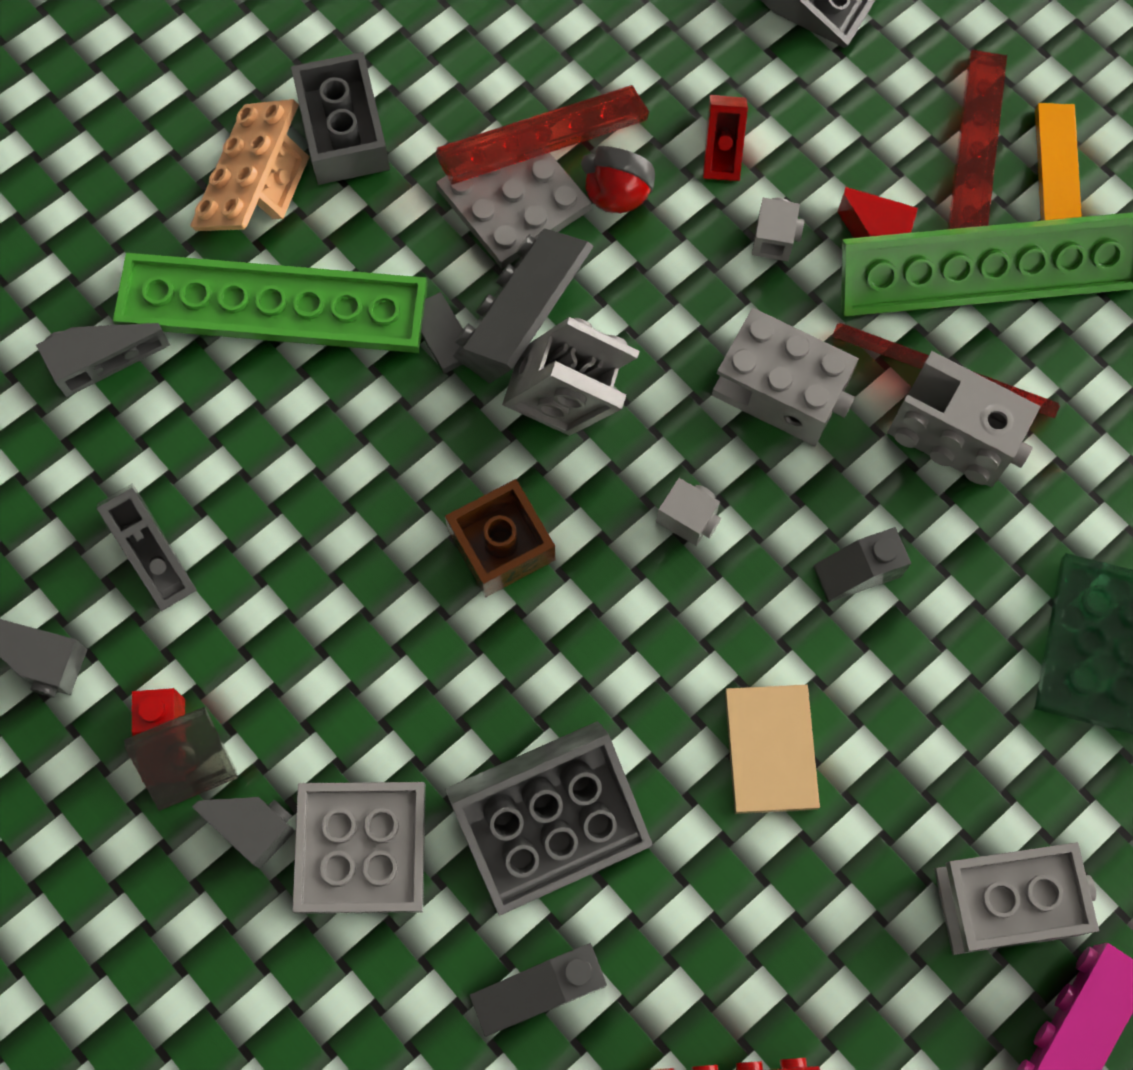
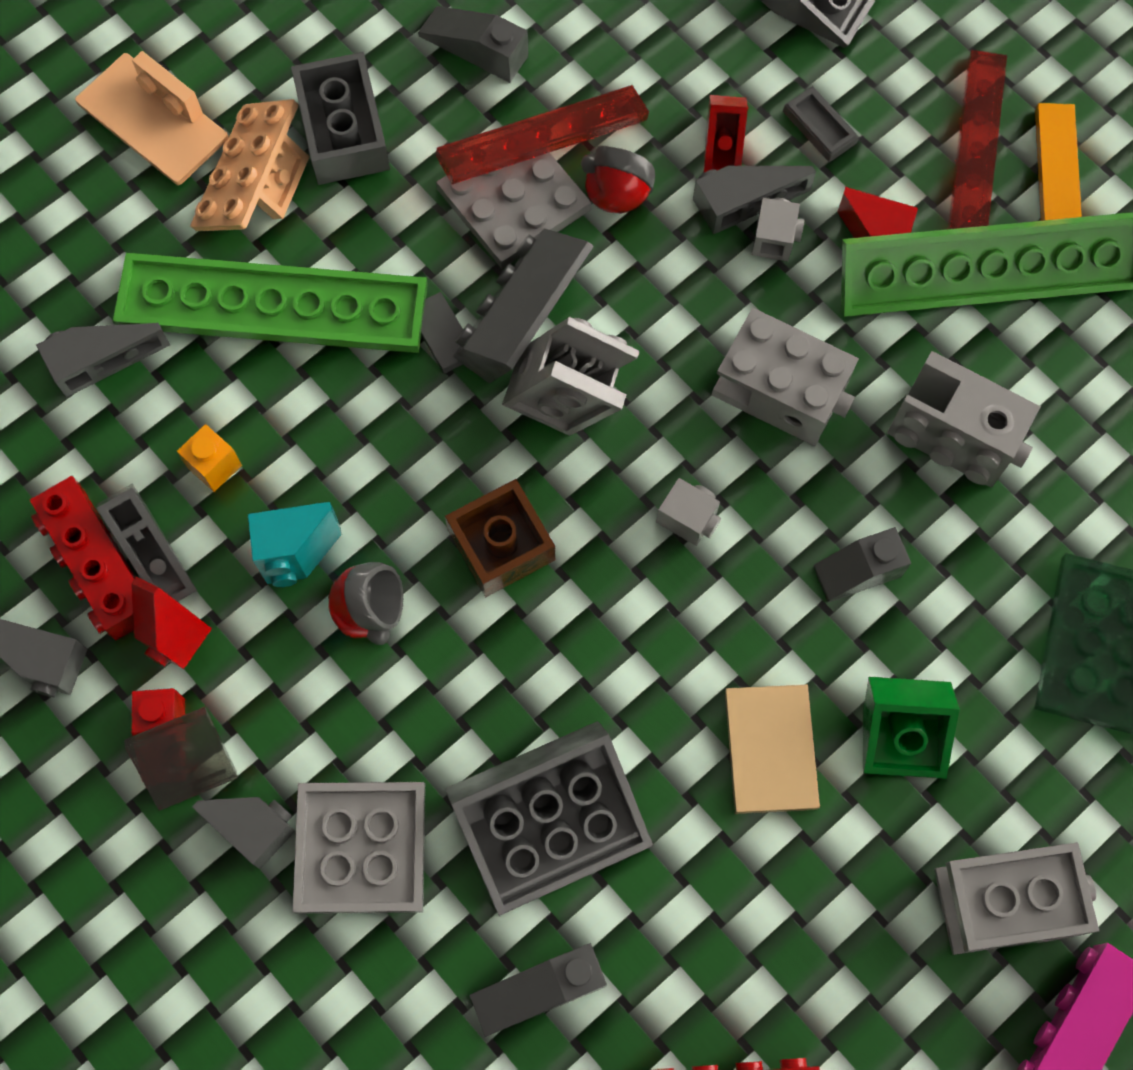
clear red tile [832,323,1060,418] -> none
none -> red brick [30,475,136,640]
none -> light nougat bracket [75,51,229,186]
none -> red slope [131,577,212,669]
none -> light orange brick [177,424,242,492]
none -> teal slope [248,502,342,587]
none -> dark grey piece [328,562,404,645]
none -> dark grey slope [418,6,528,83]
none -> dark grey slope [693,166,816,235]
none -> dark grey tile [783,86,859,162]
none -> green slope [863,677,960,779]

